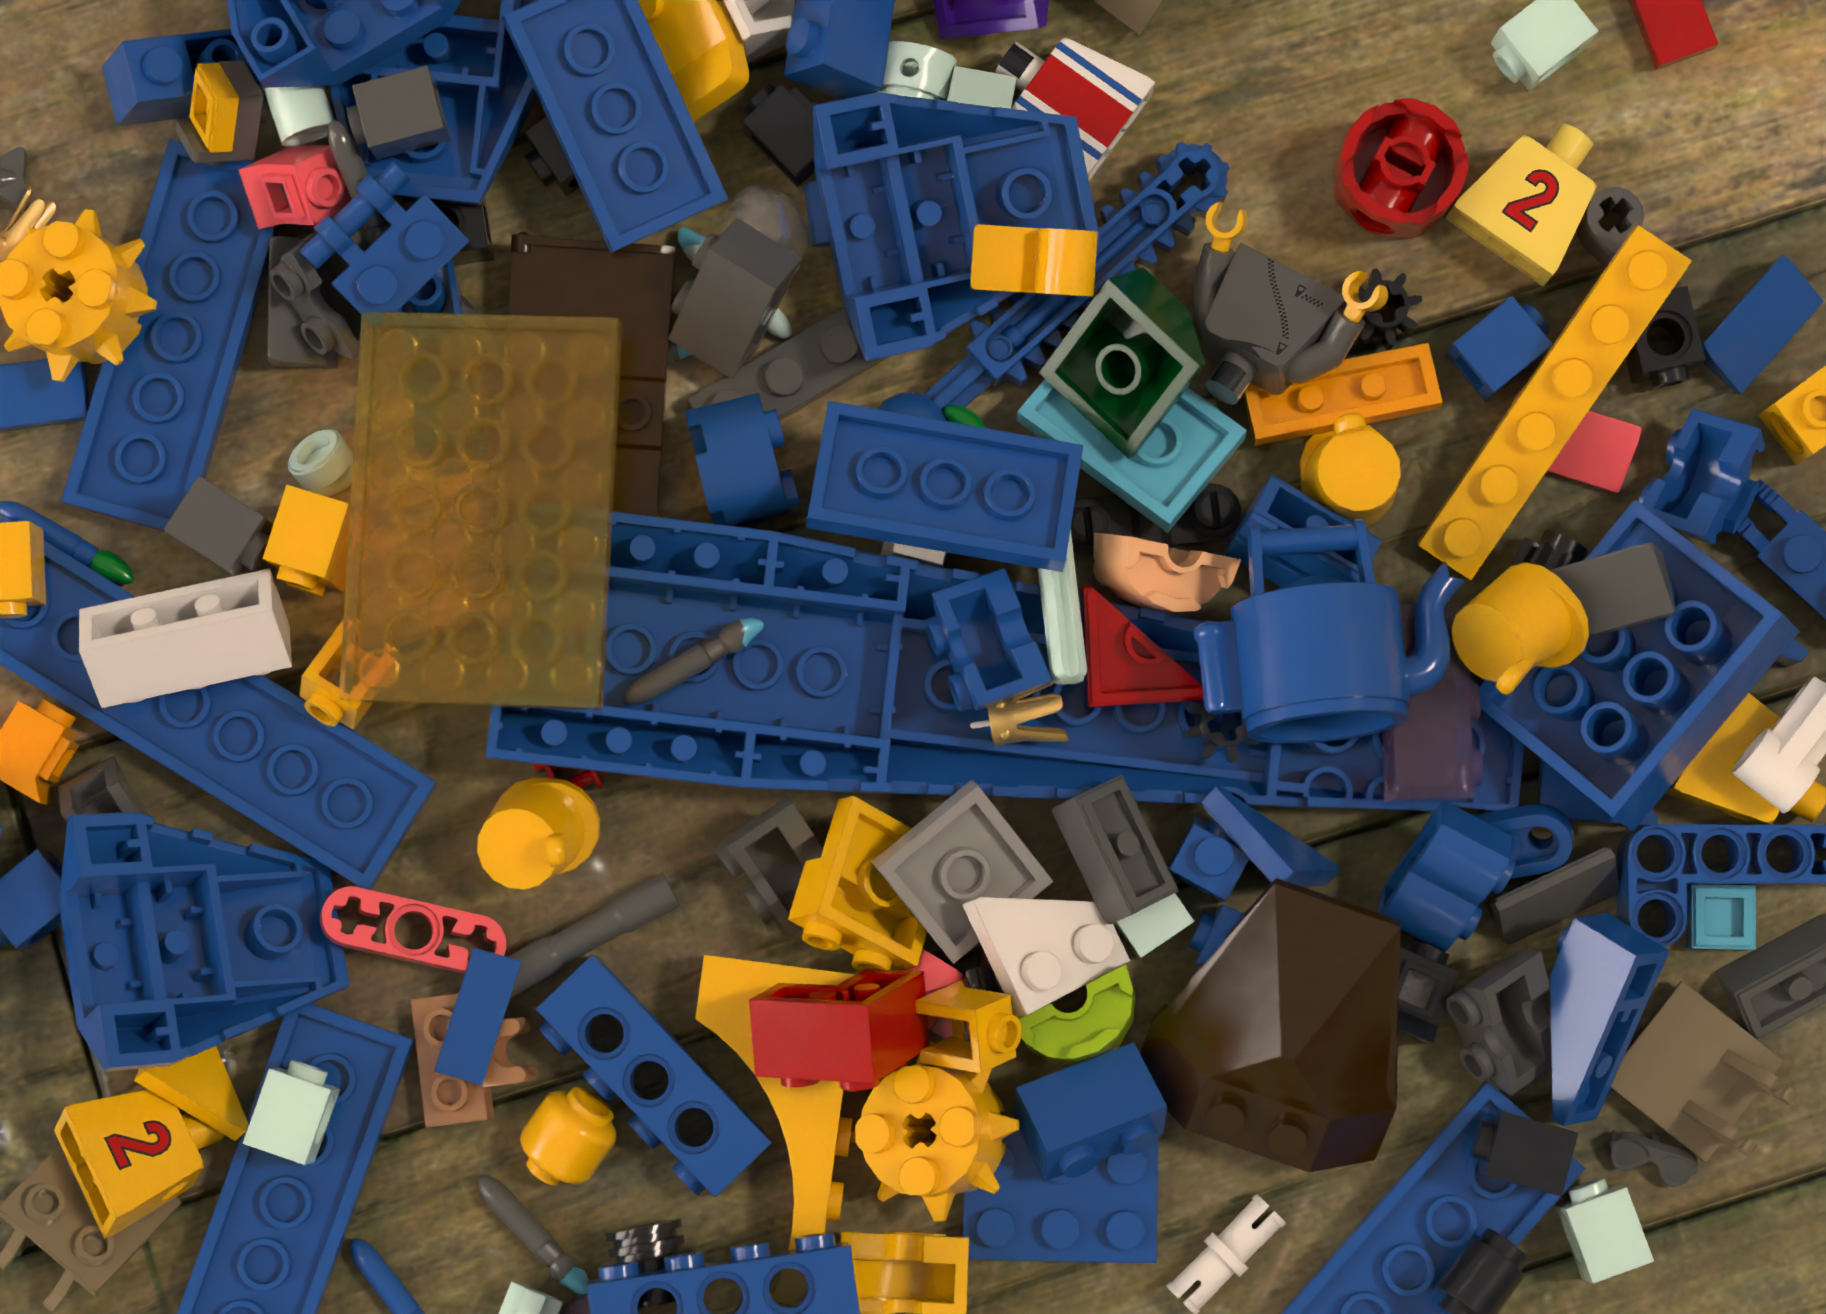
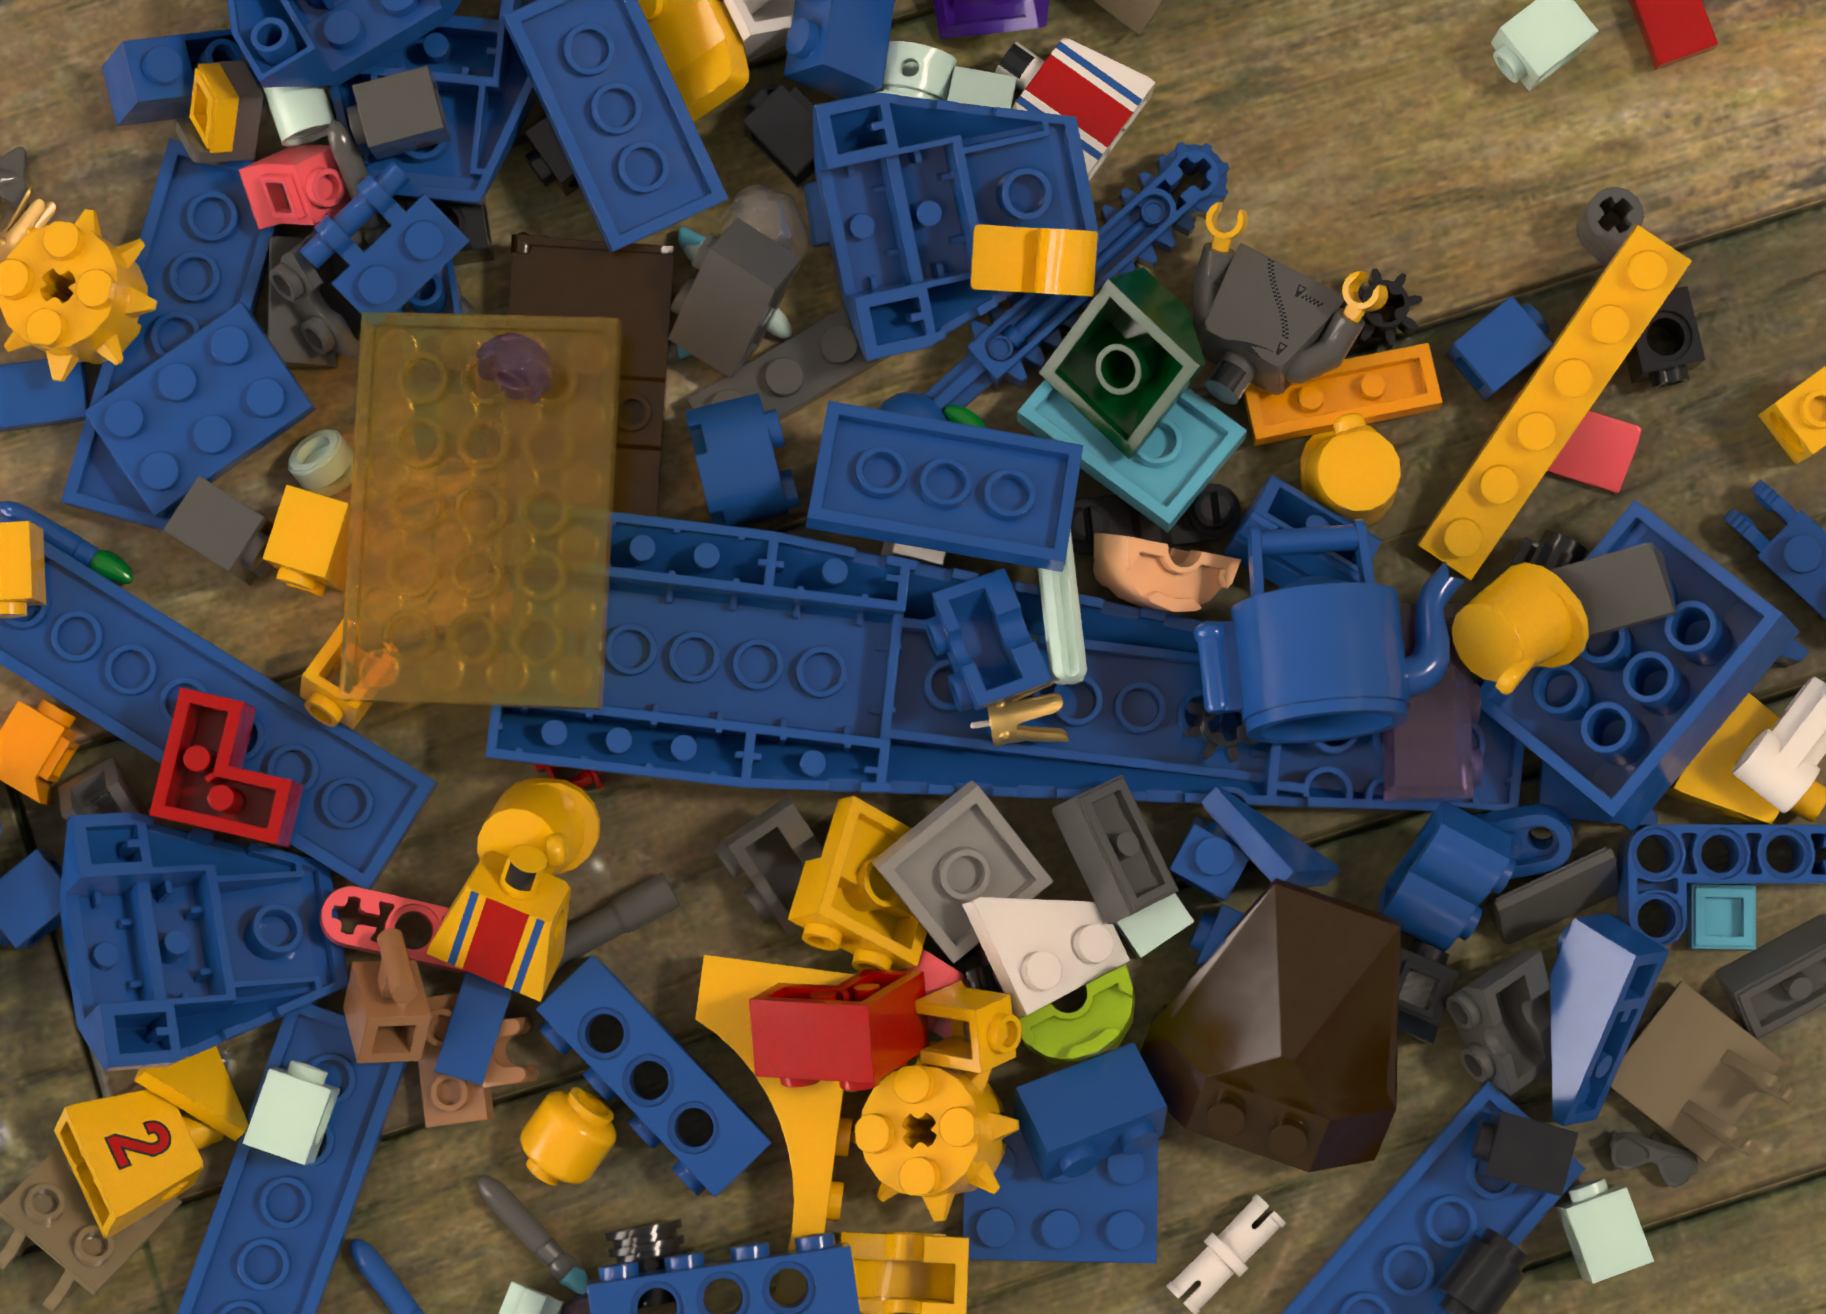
white brick [79,568,292,708] -> none
dark grey piece [623,618,764,705] -> none
red tile [1081,585,1204,707] -> none
red brick [1333,98,1469,240] -> none
light yellow torso [1445,124,1597,287] -> none
blue cylinder [1639,409,1765,544] -> none
blue slope [1702,254,1824,395] -> none
none -> blue plate [83,302,317,518]
none -> red brick [149,687,304,848]
none -> medium nougat brick [343,928,432,1064]
none -> yellow torso [426,844,571,1002]
none -> plate [476,332,554,404]

